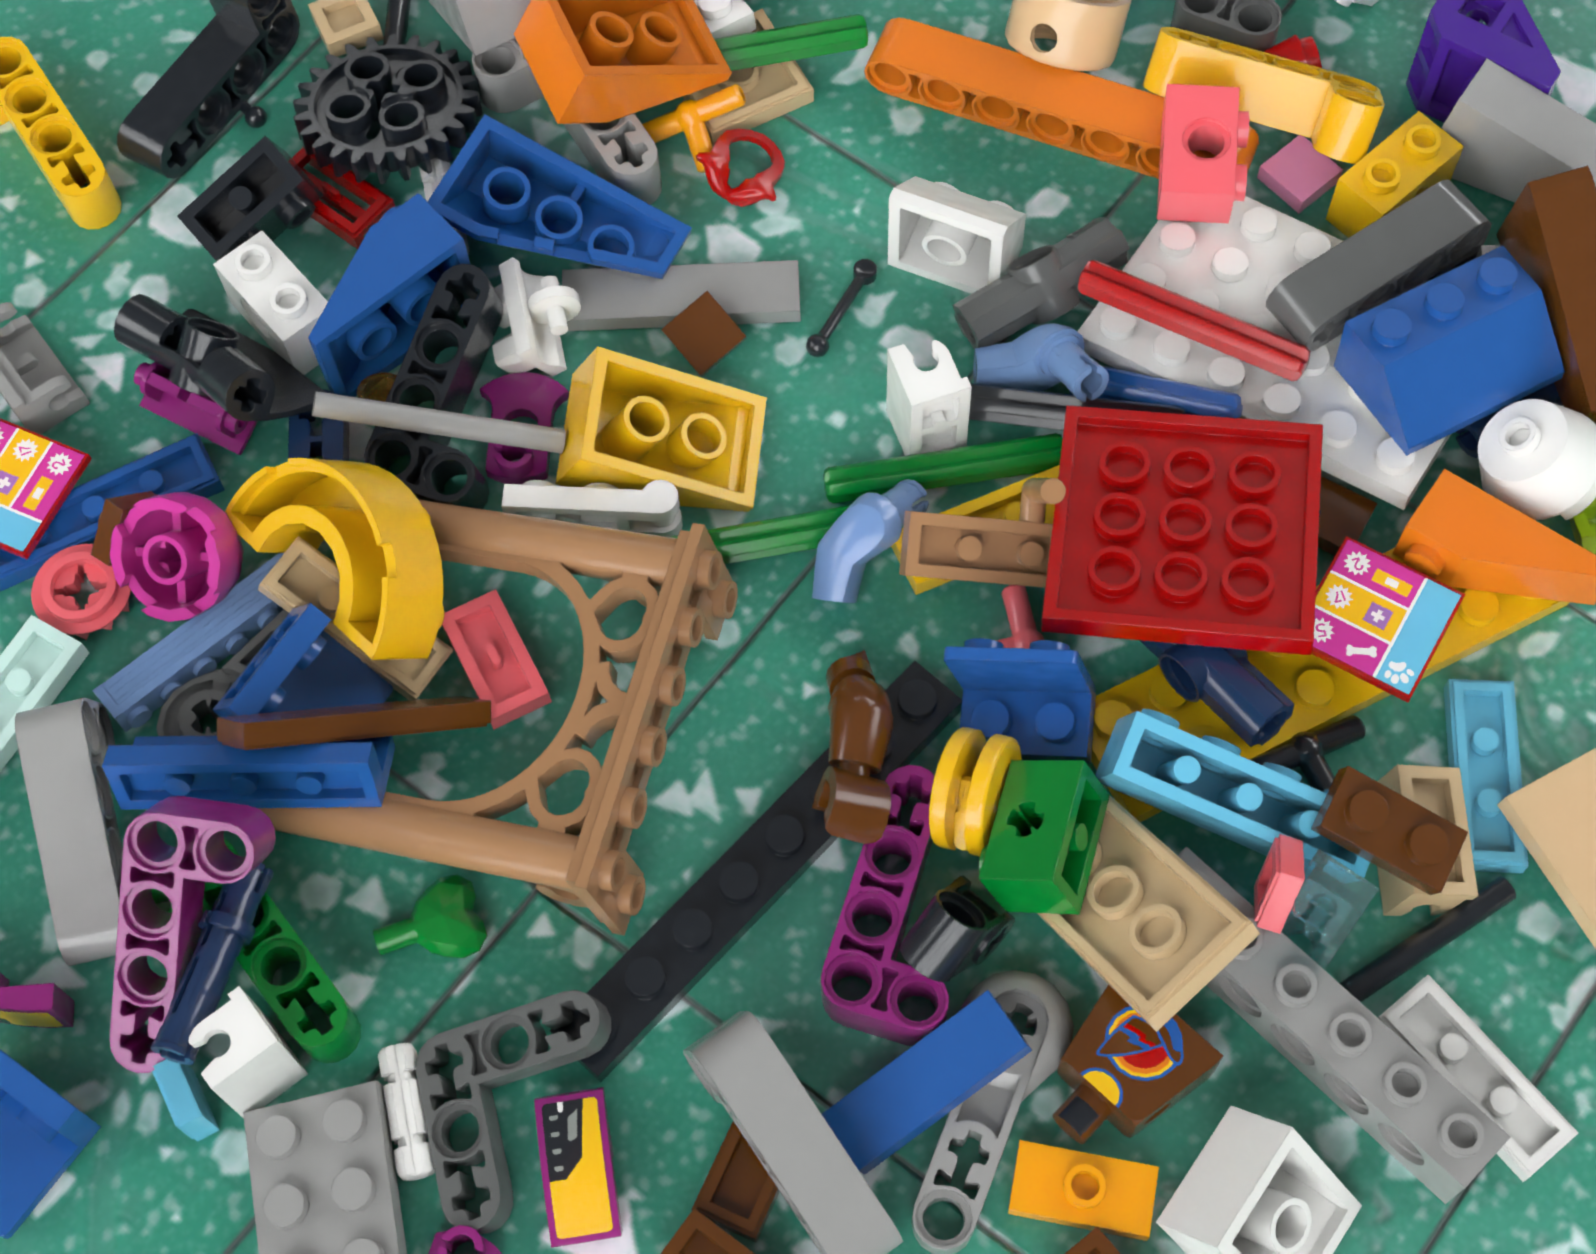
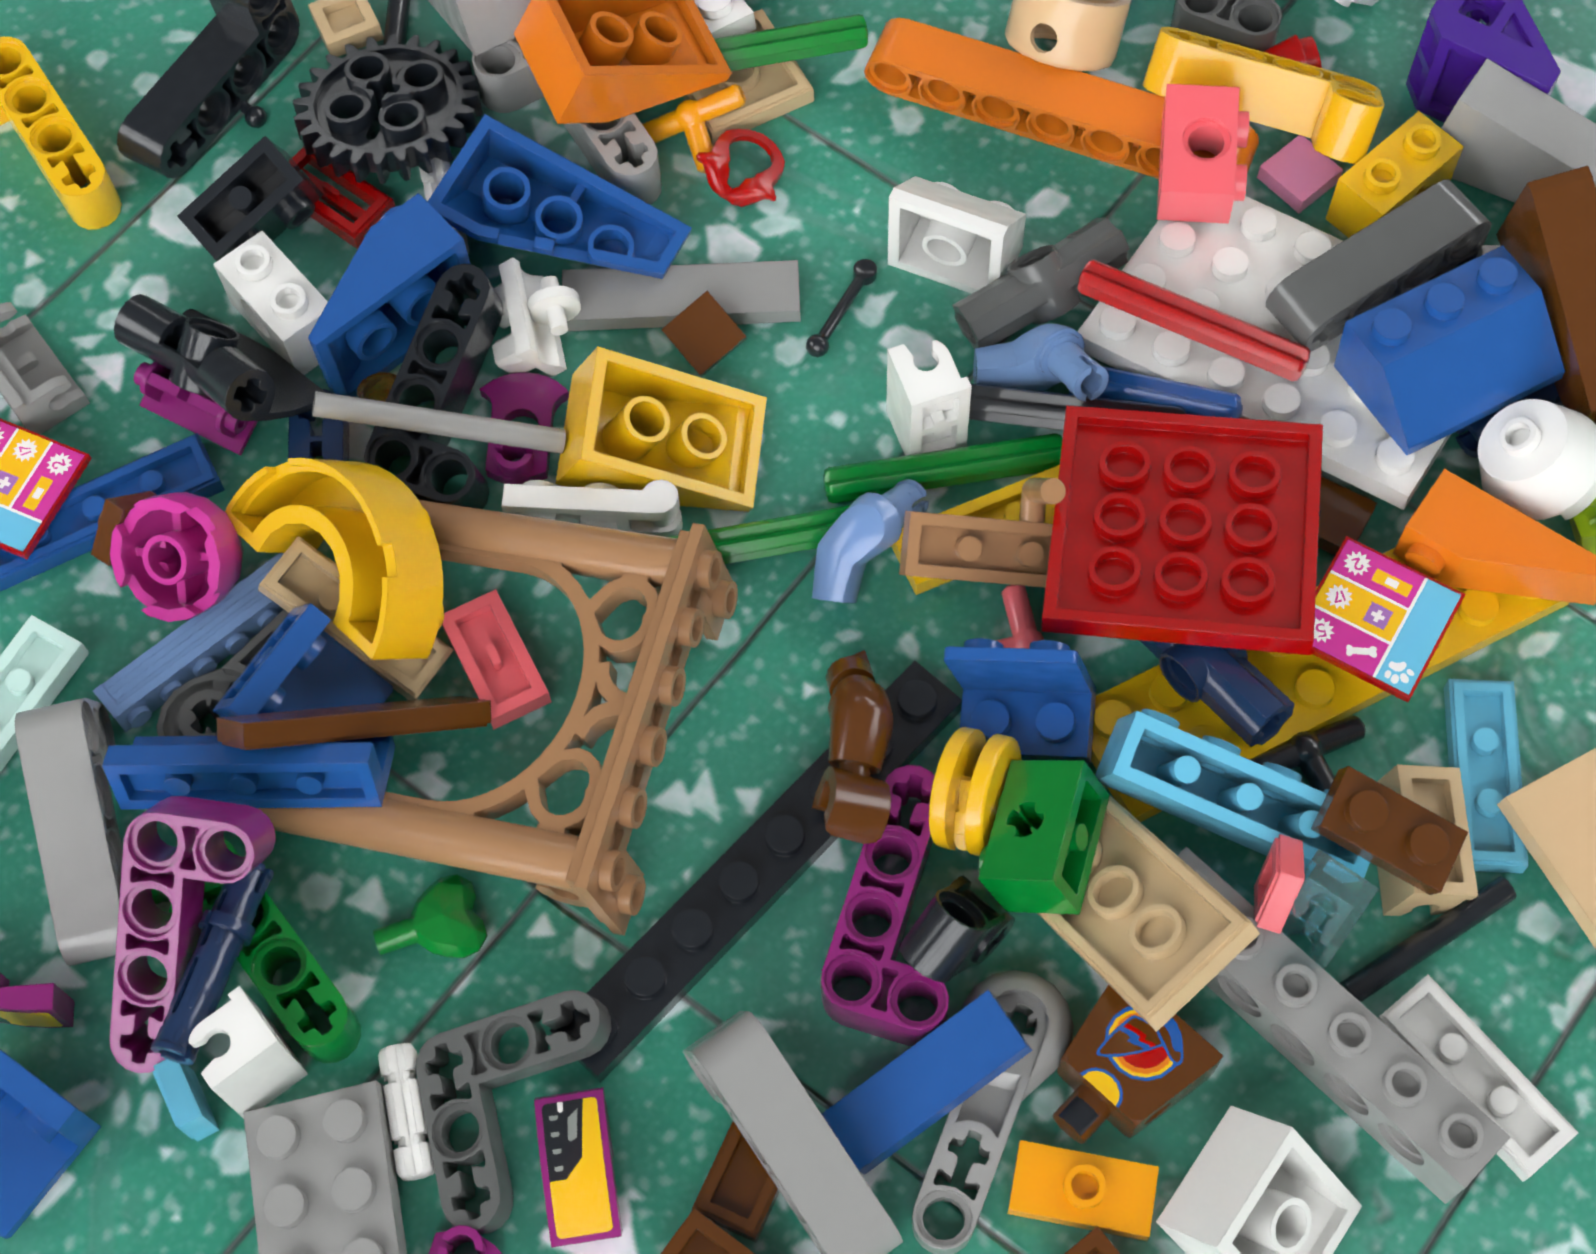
coral gear [31,544,131,640] -> none

